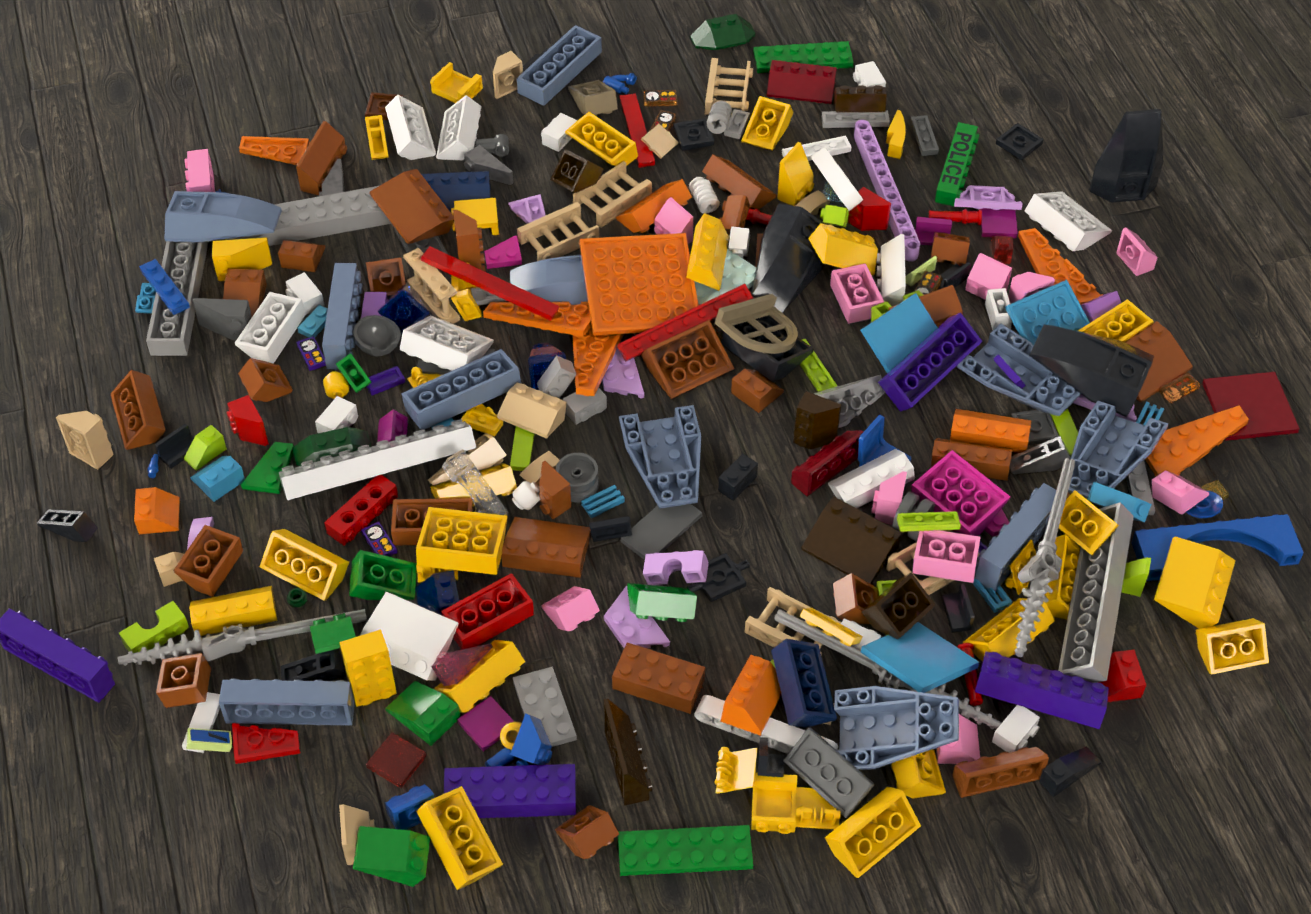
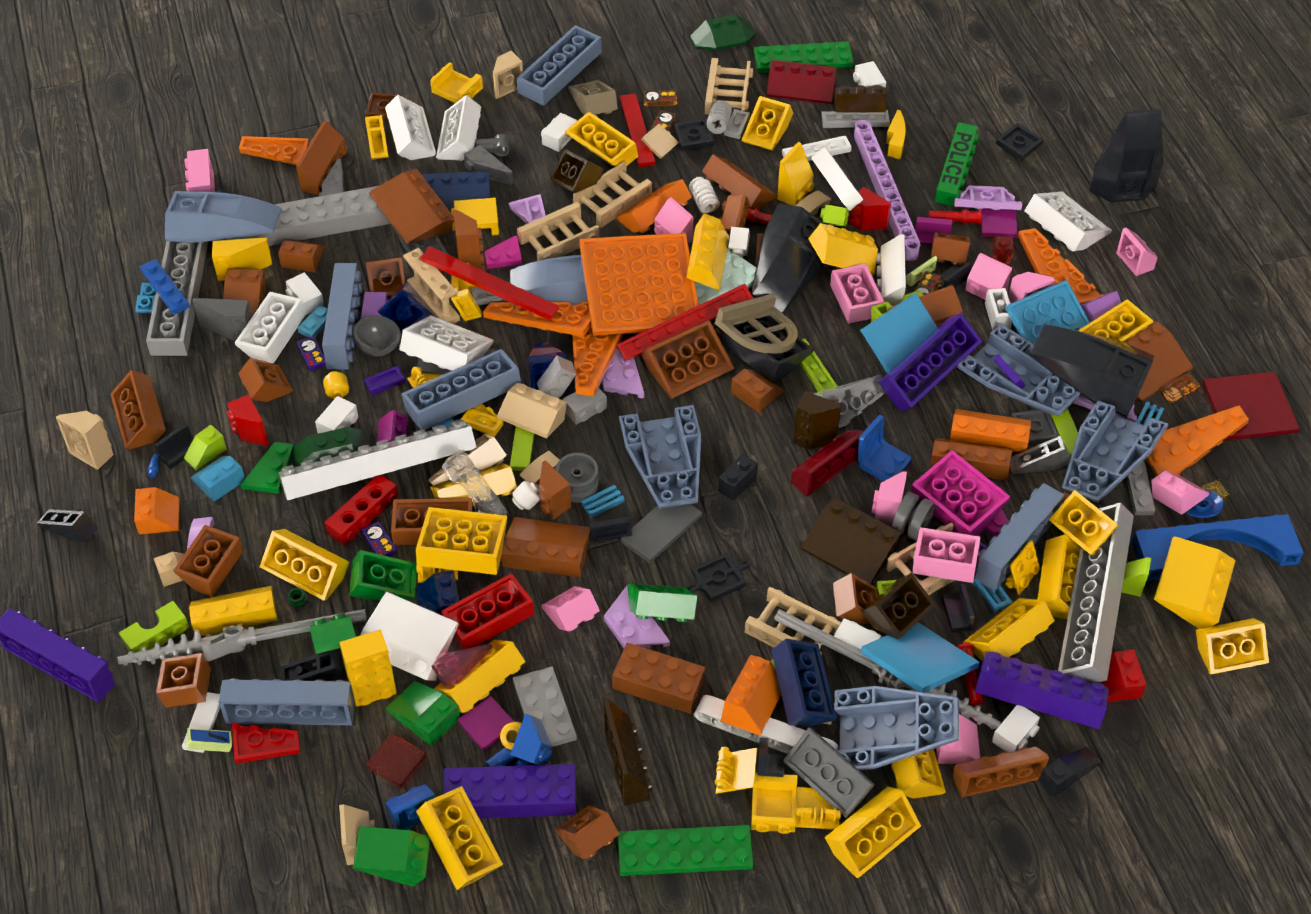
green slope [336,353,372,393] -> none
blue plant [603,73,637,94] -> none
lavender arch [643,550,709,585] -> none
yellow plate [800,608,863,646] -> none
clear light blue slope [823,181,843,203] -> none
white slope [828,449,915,509] -> none
lime tile [897,511,961,532] -> none
dark grey plate [910,115,939,156] -> none
light grey piece [1015,458,1075,657] -> none
dark azure slope [1087,482,1152,522] -> none

